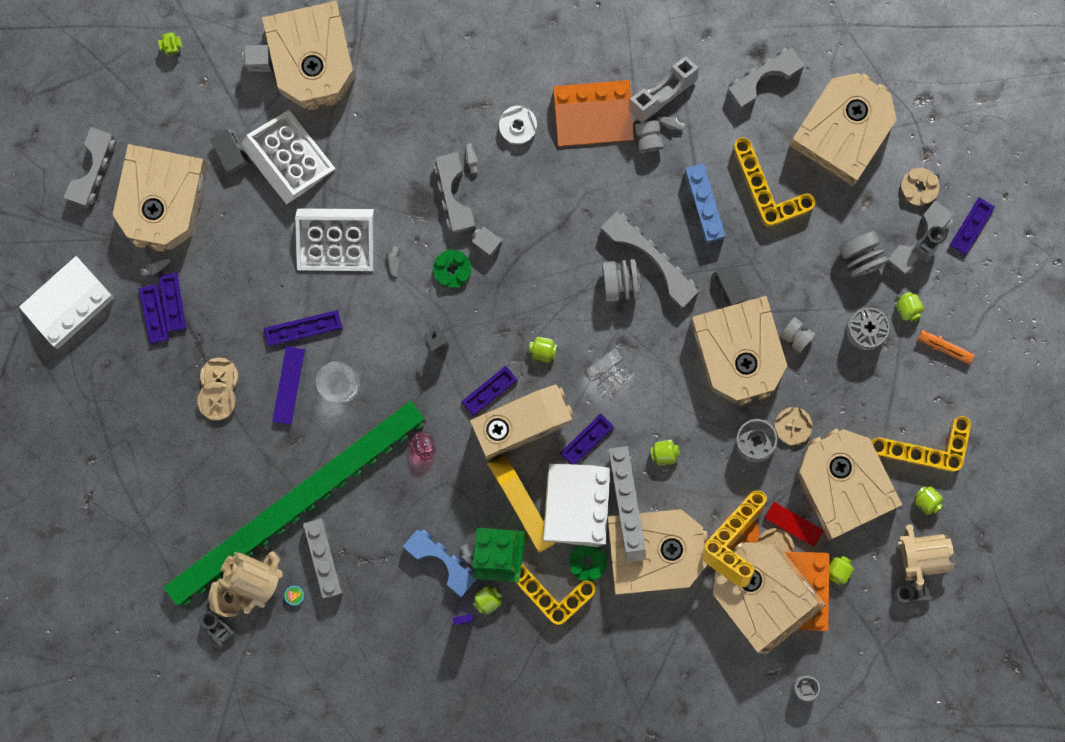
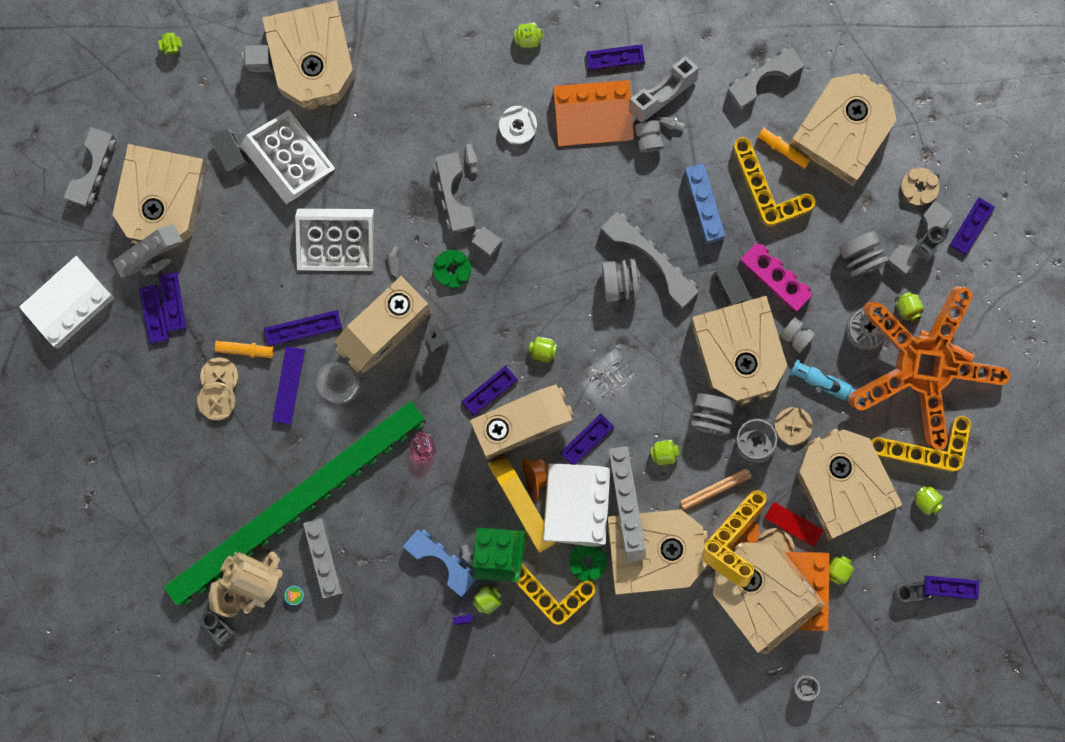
tan container [898,524,955,590] -> none
none -> light grey arch [113,224,182,278]
none -> light orange pin [215,340,274,359]
none -> tan piece [334,276,431,374]
none -> lime head [514,23,543,48]
none -> orange piece [522,458,548,503]
none -> dark purple tile [586,44,645,71]
none -> light nougat axle [680,469,752,510]
none -> light grey wheel [690,393,737,435]
none -> dark pink brick [739,243,812,313]
none -> light orange pin [757,127,811,169]
none -> medium azure piece [790,359,862,404]
none -> orange beam [848,286,1010,450]
none -> dark purple tile [923,575,980,600]

